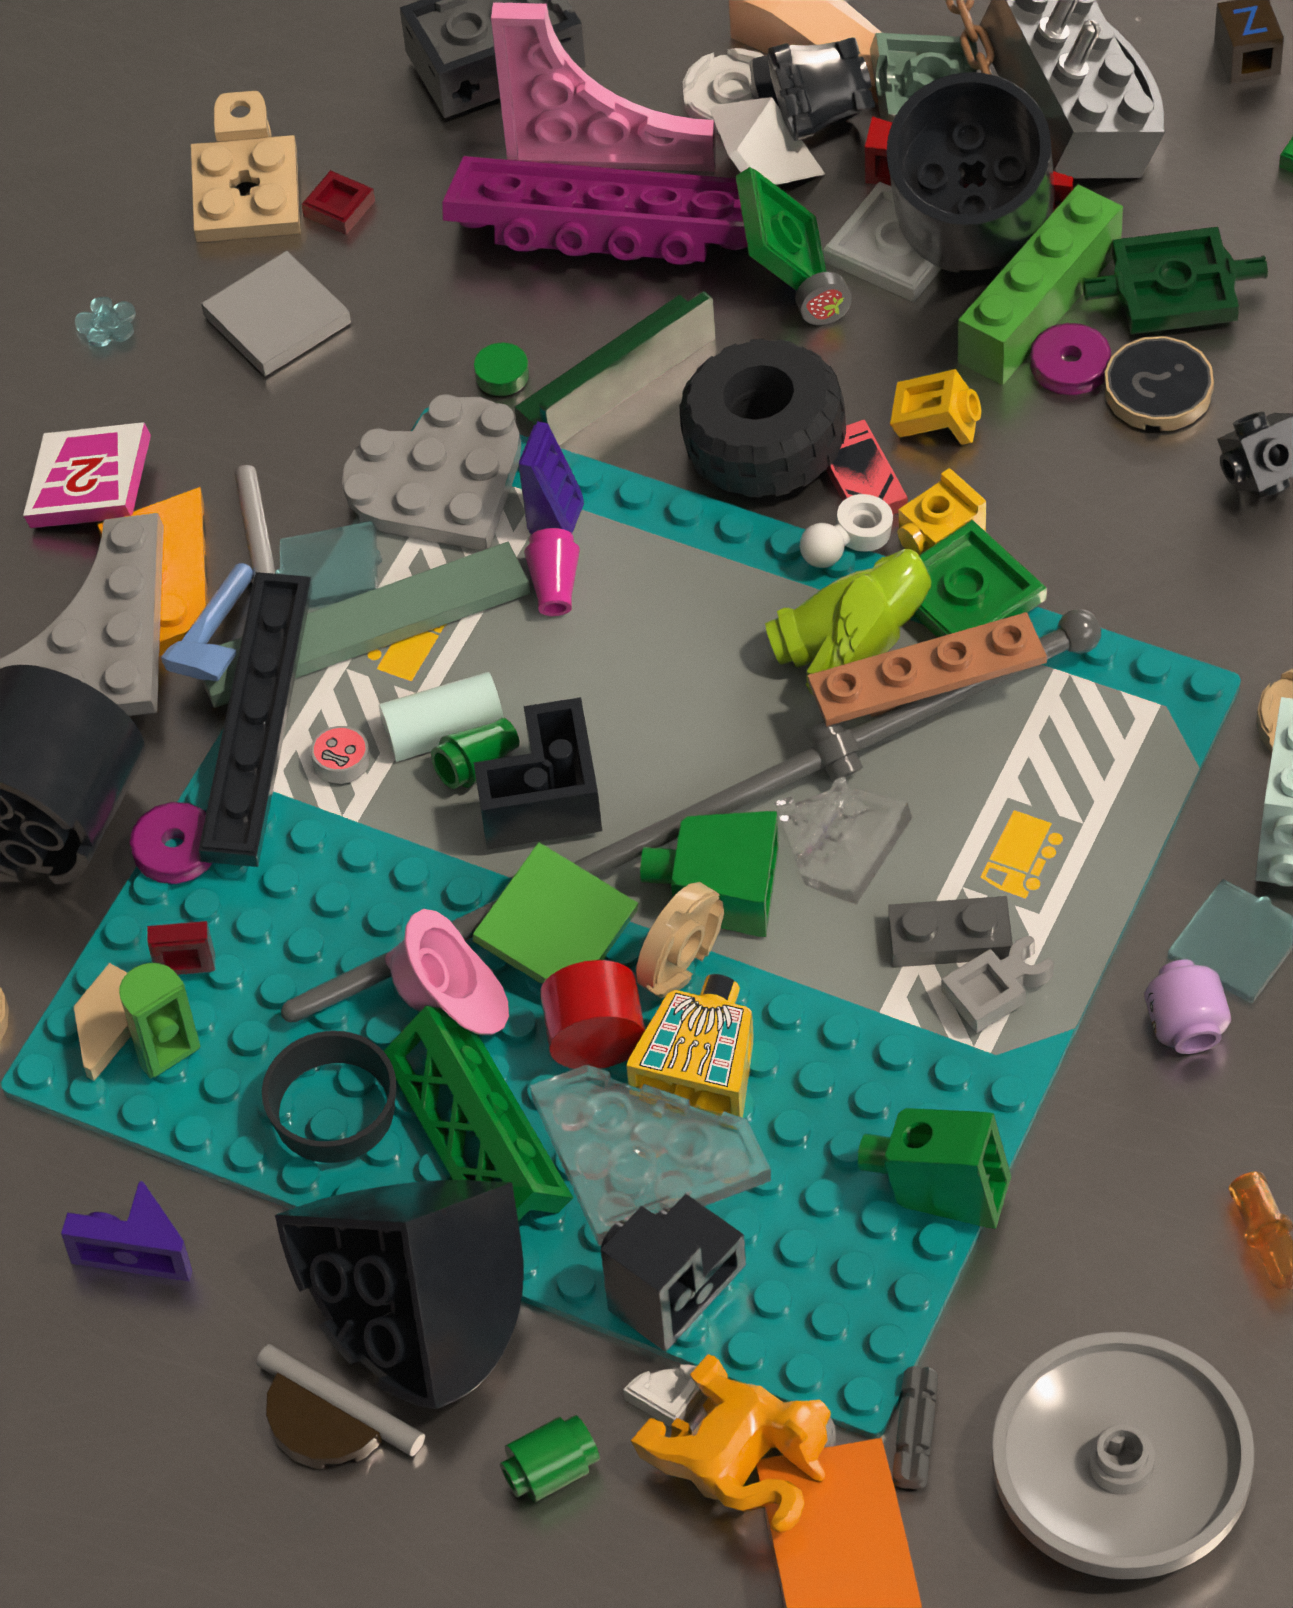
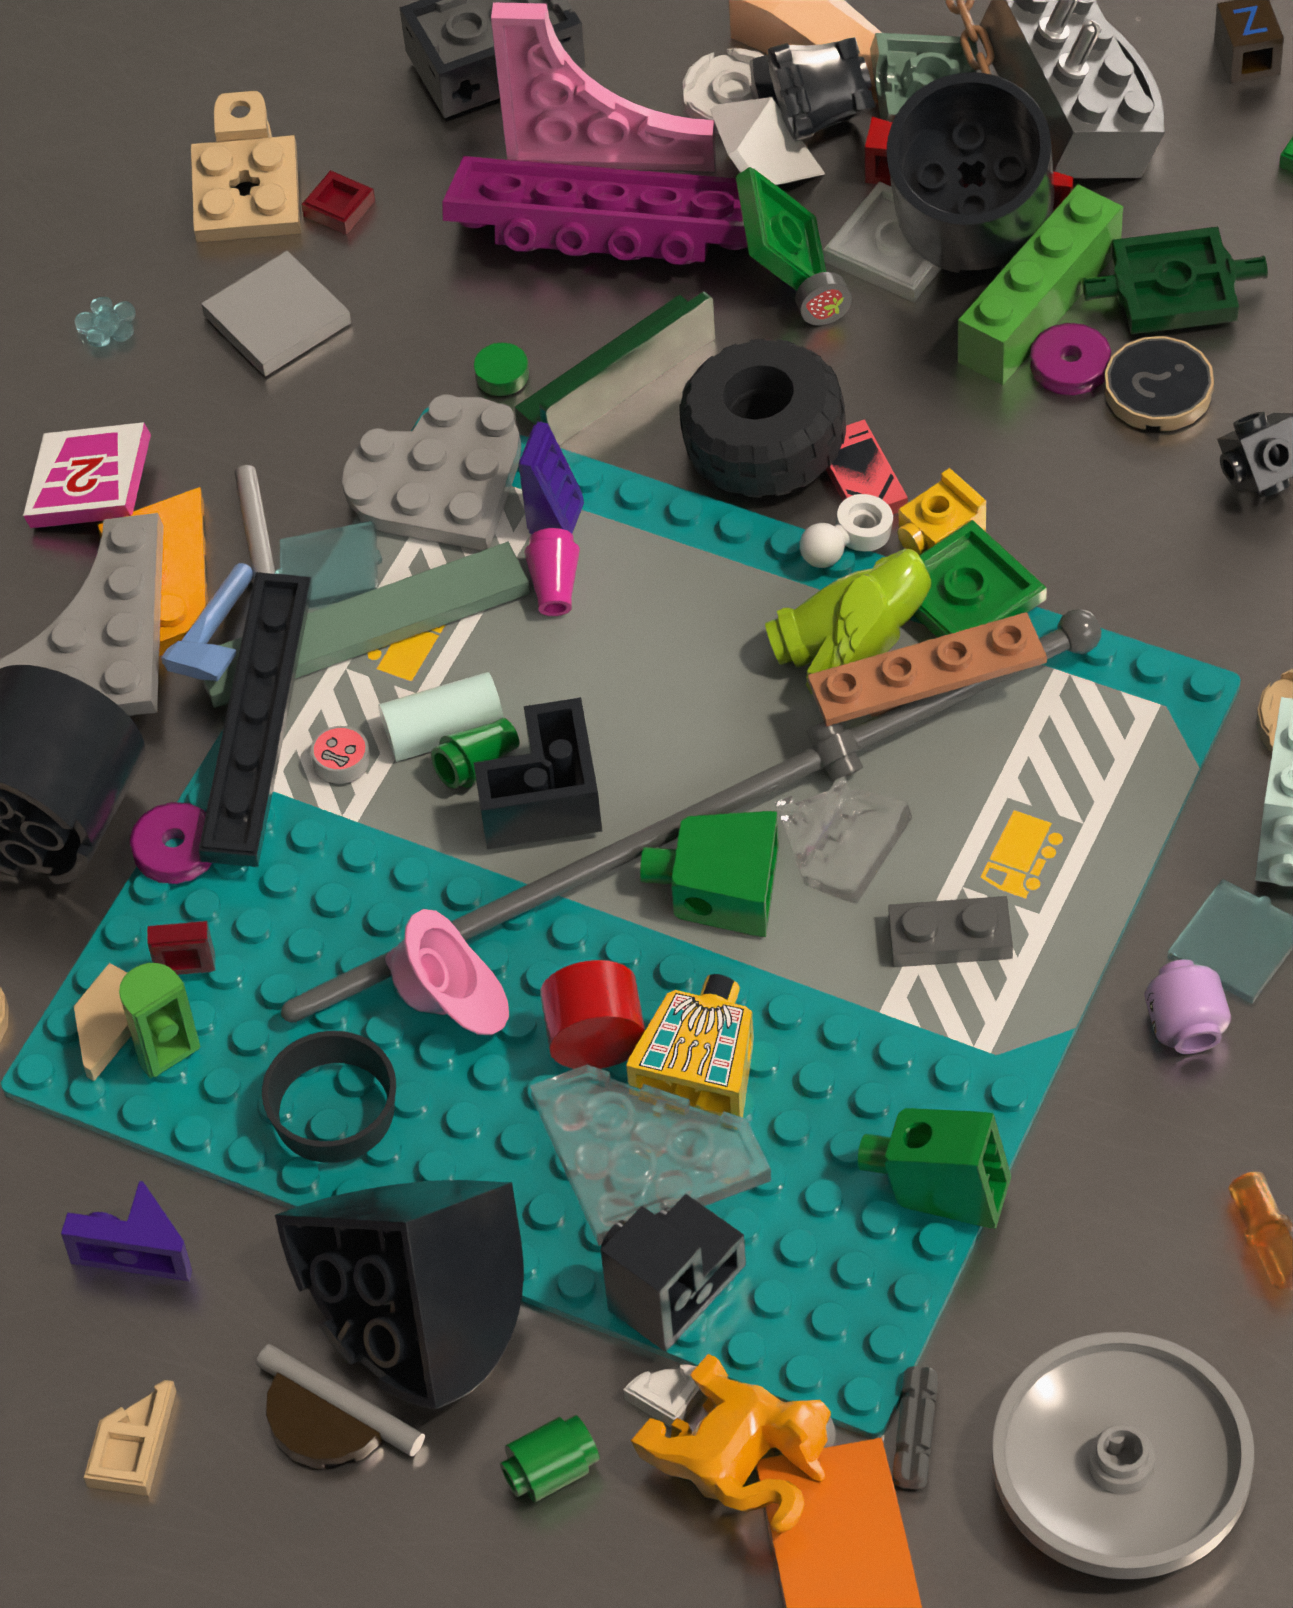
green fence [383,1006,574,1222] -> none
bright green tile [473,842,638,985] -> none
tan tile [636,882,724,998] -> none
yellow bracket [890,369,981,445] -> none
light grey plate [941,936,1054,1033] -> none
none -> tan tile [84,1380,177,1496]

